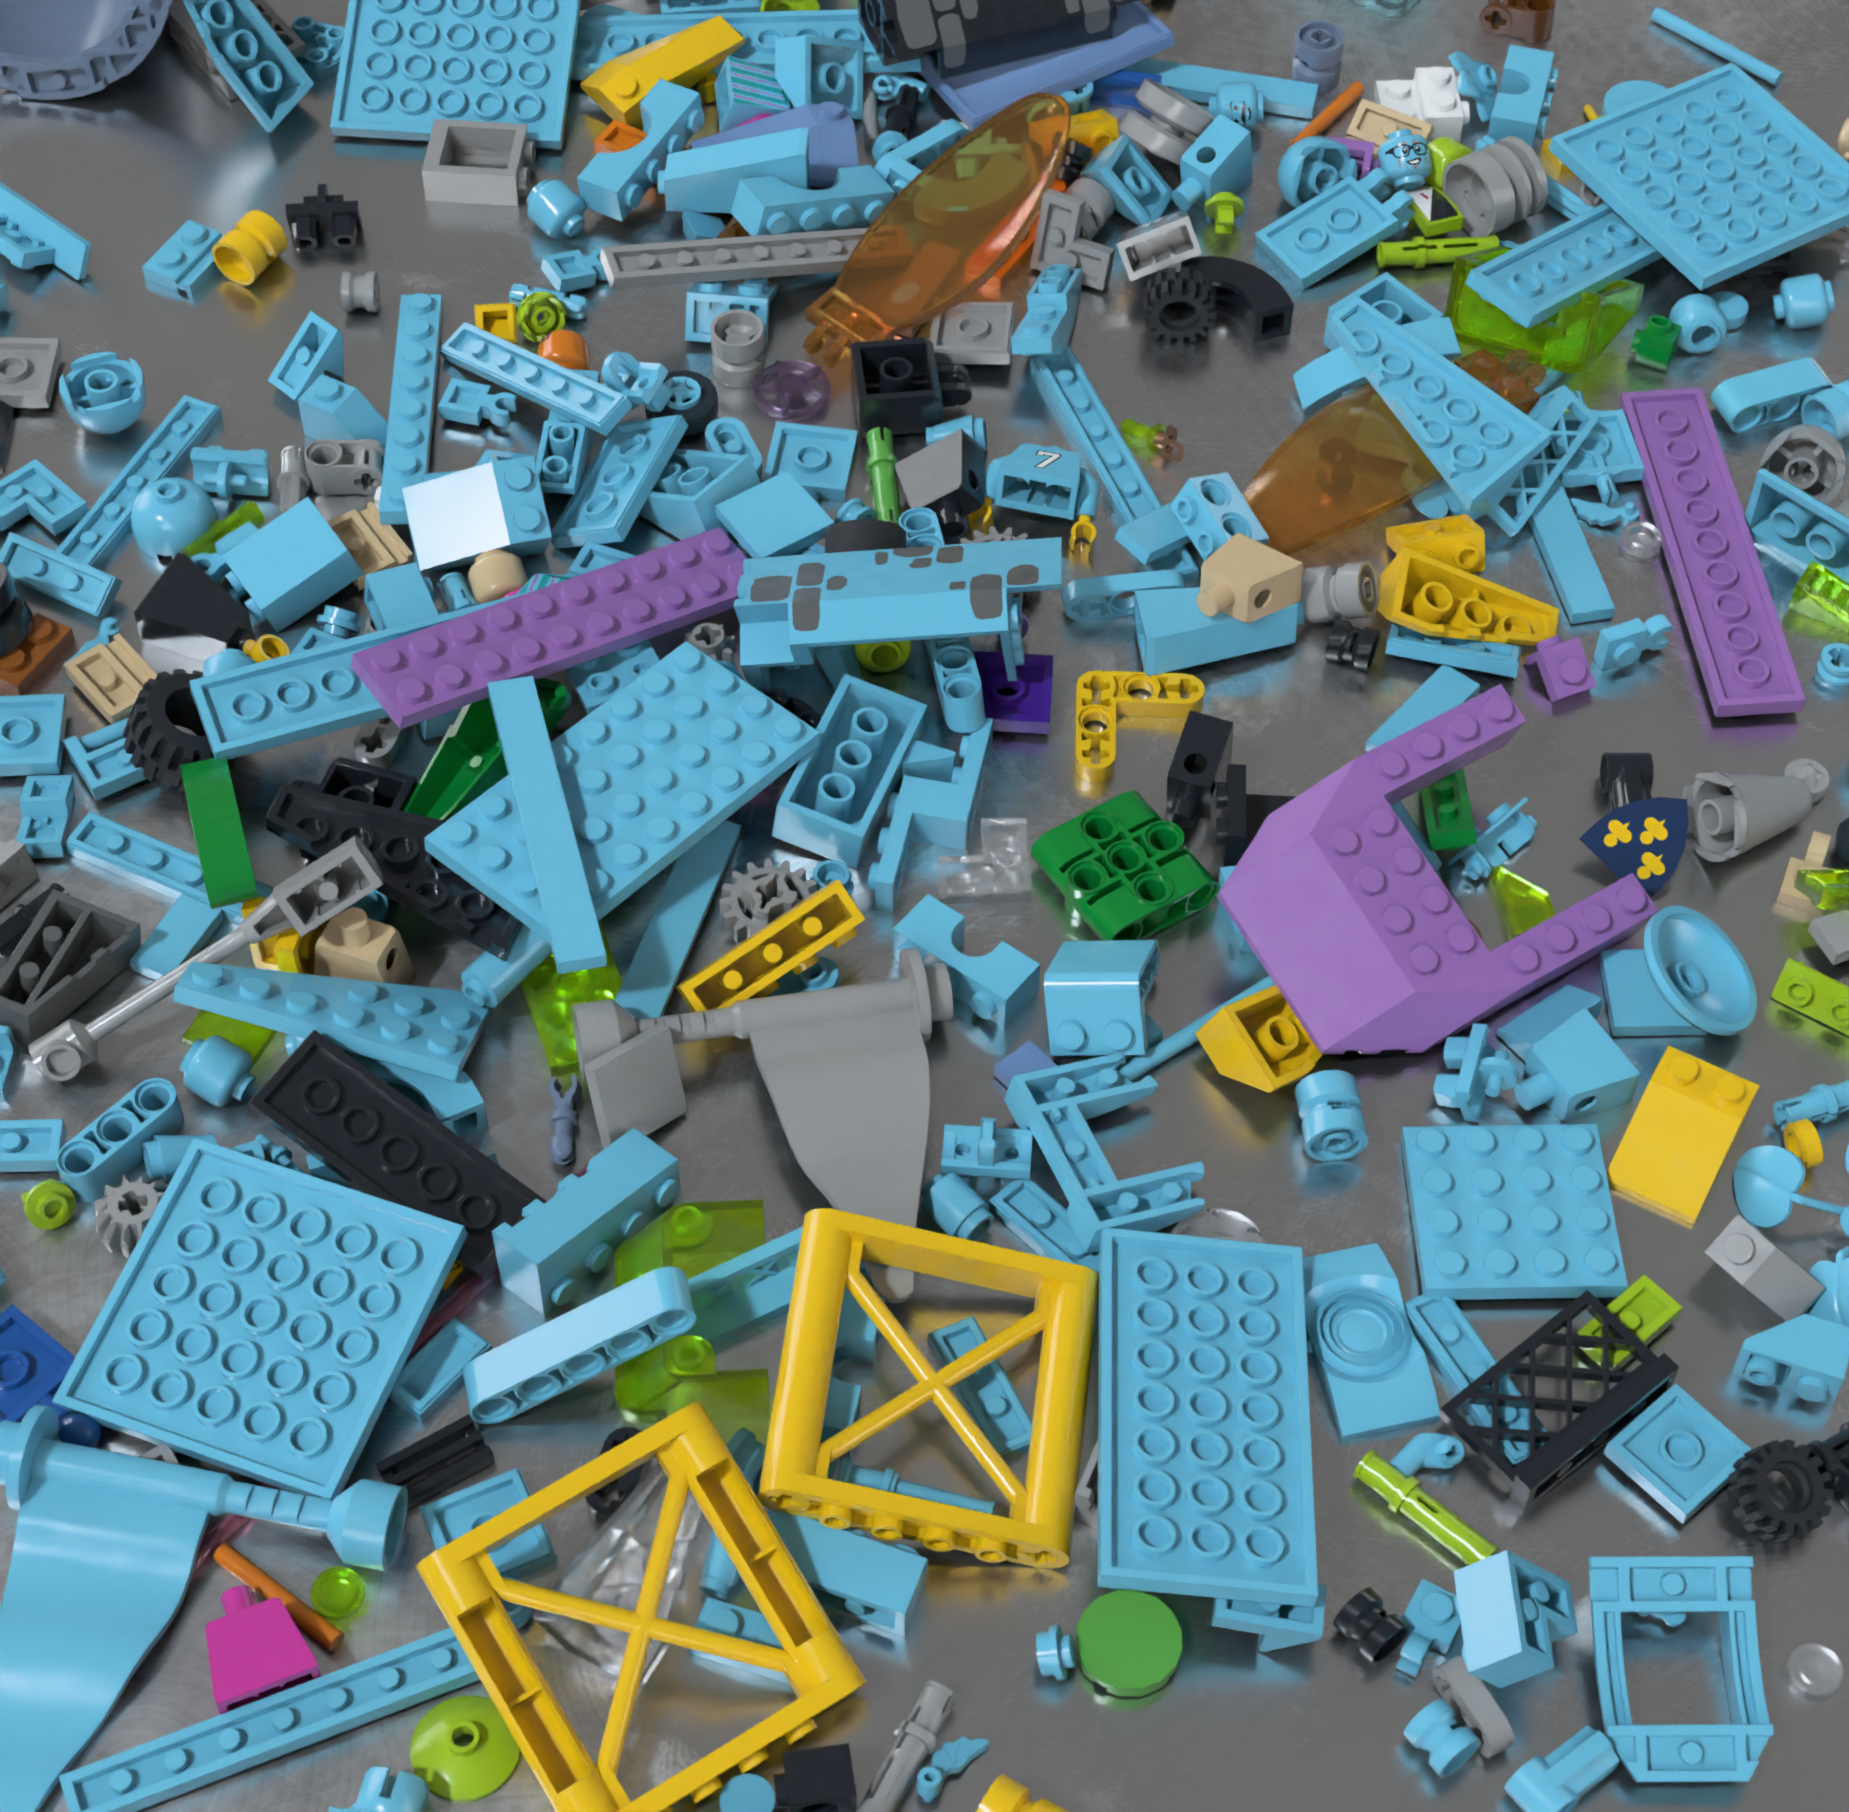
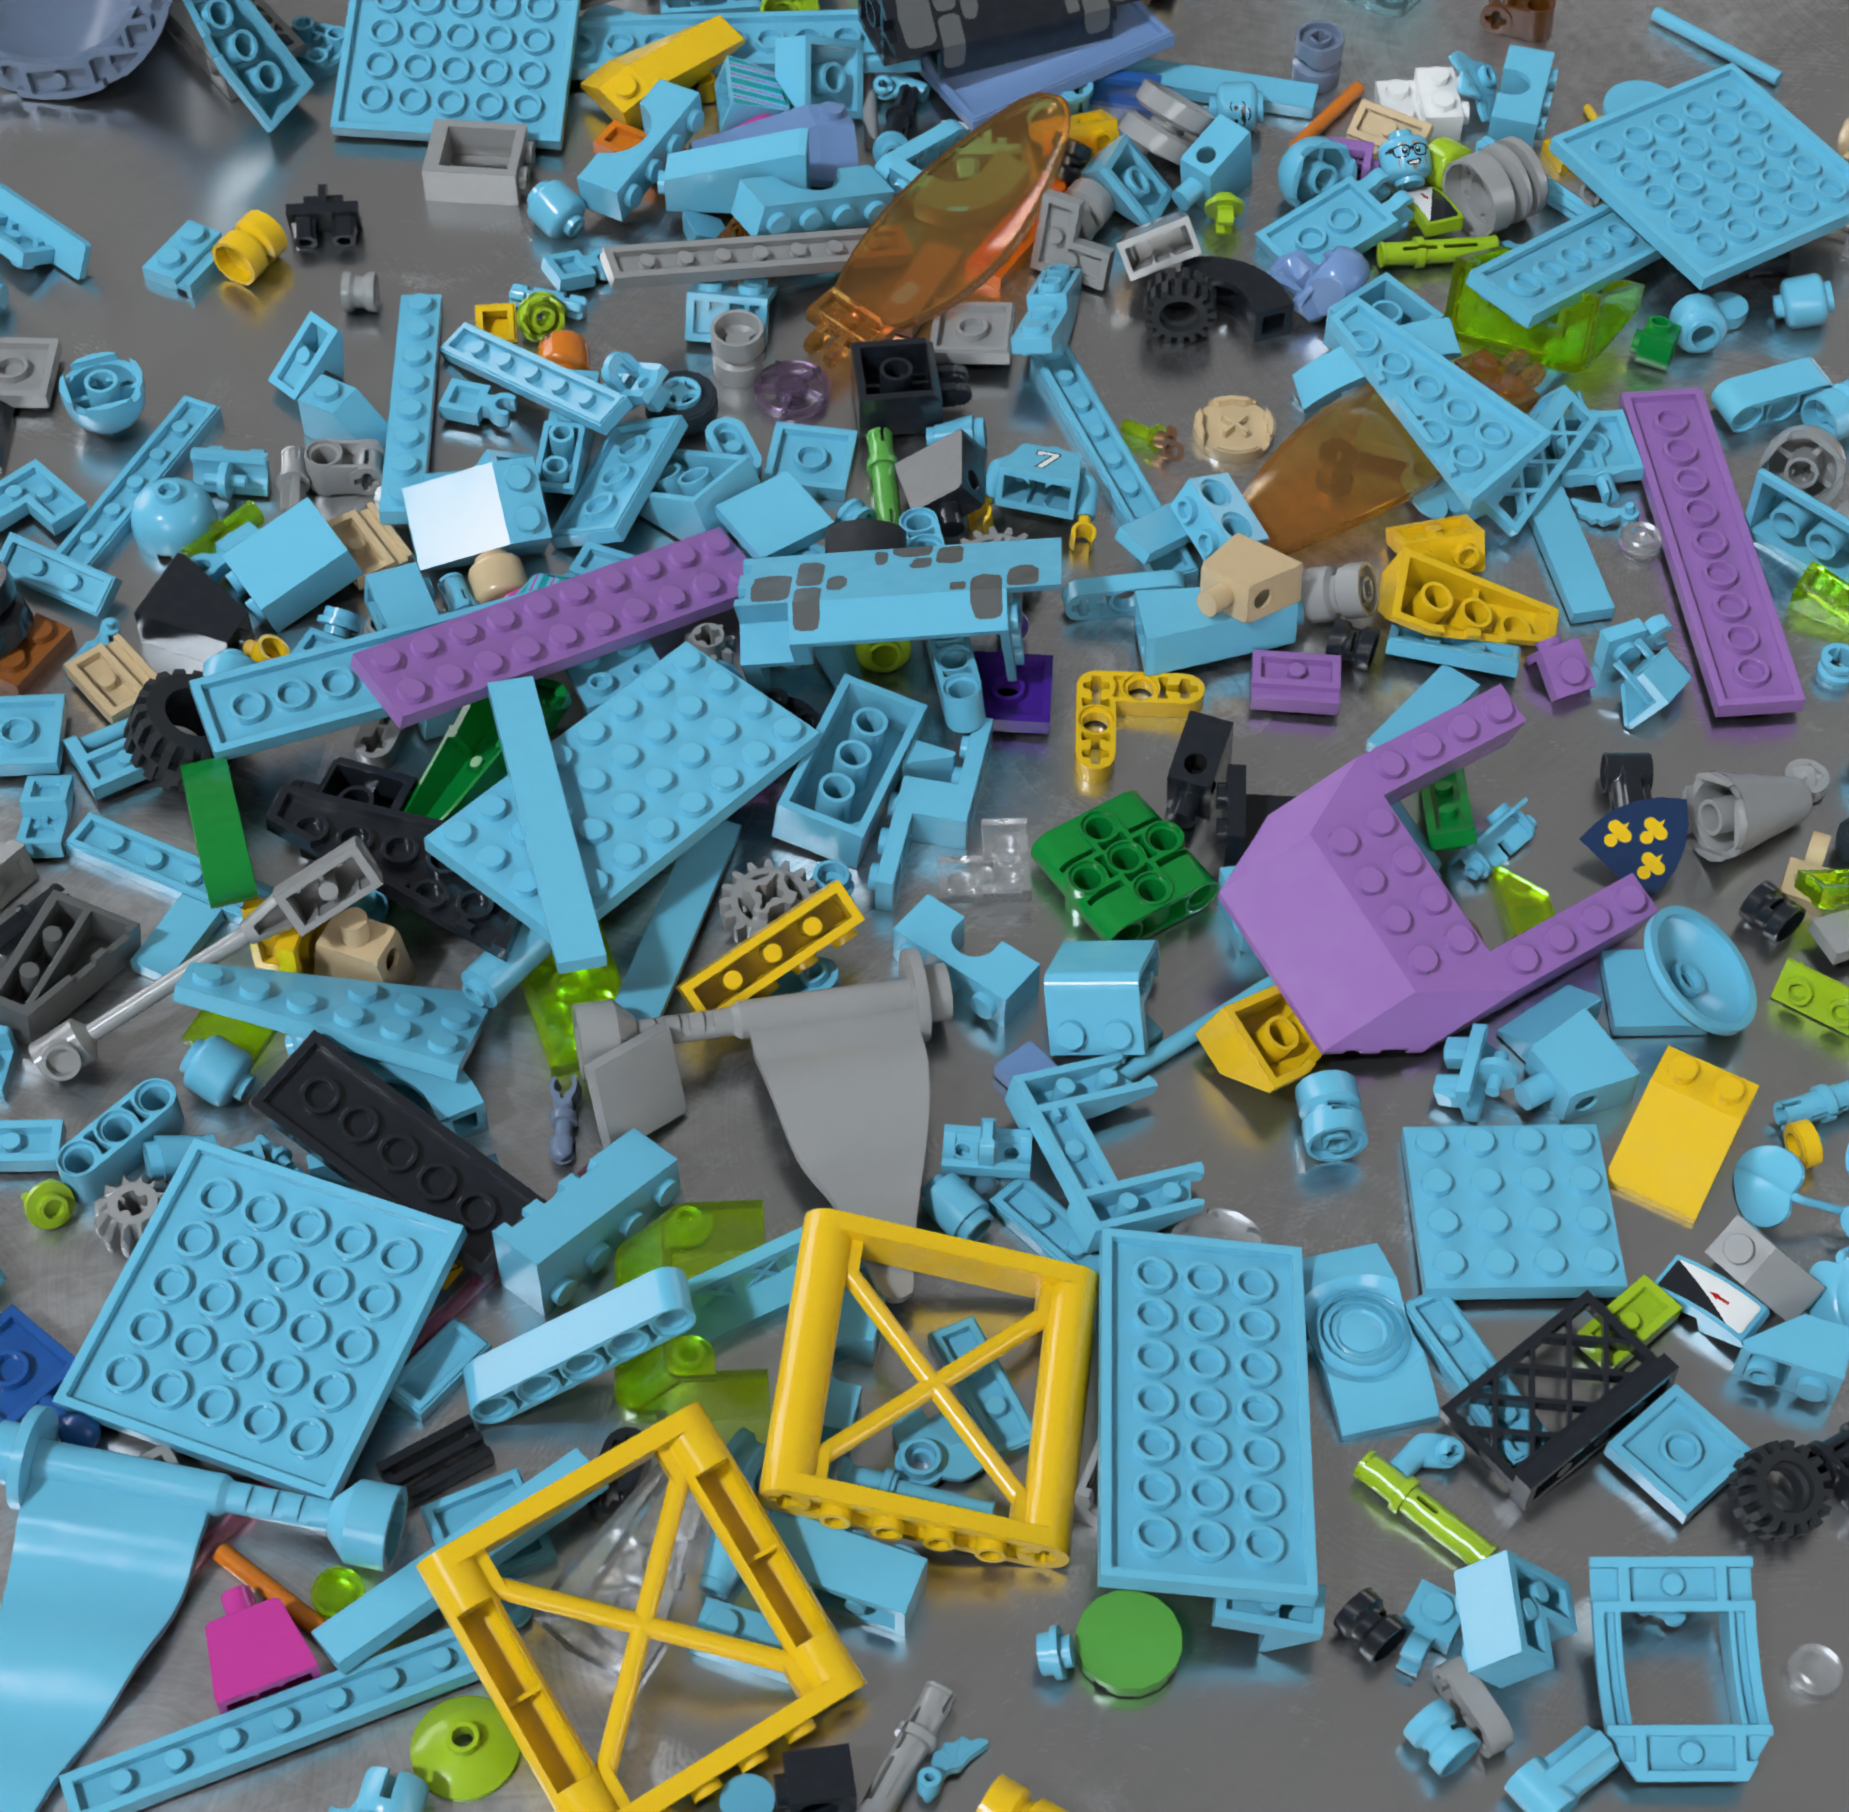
none -> medium azure tile [311,1448,609,1675]
none -> medium azure plate [892,1406,984,1487]
none -> tan tile [1193,395,1276,464]
none -> medium lavender plate [1250,649,1341,715]
none -> medium blue head [1265,246,1370,323]
none -> medium azure piece [1613,637,1692,729]
none -> slope [1654,1254,1770,1348]
none -> black wheel [1739,880,1806,945]

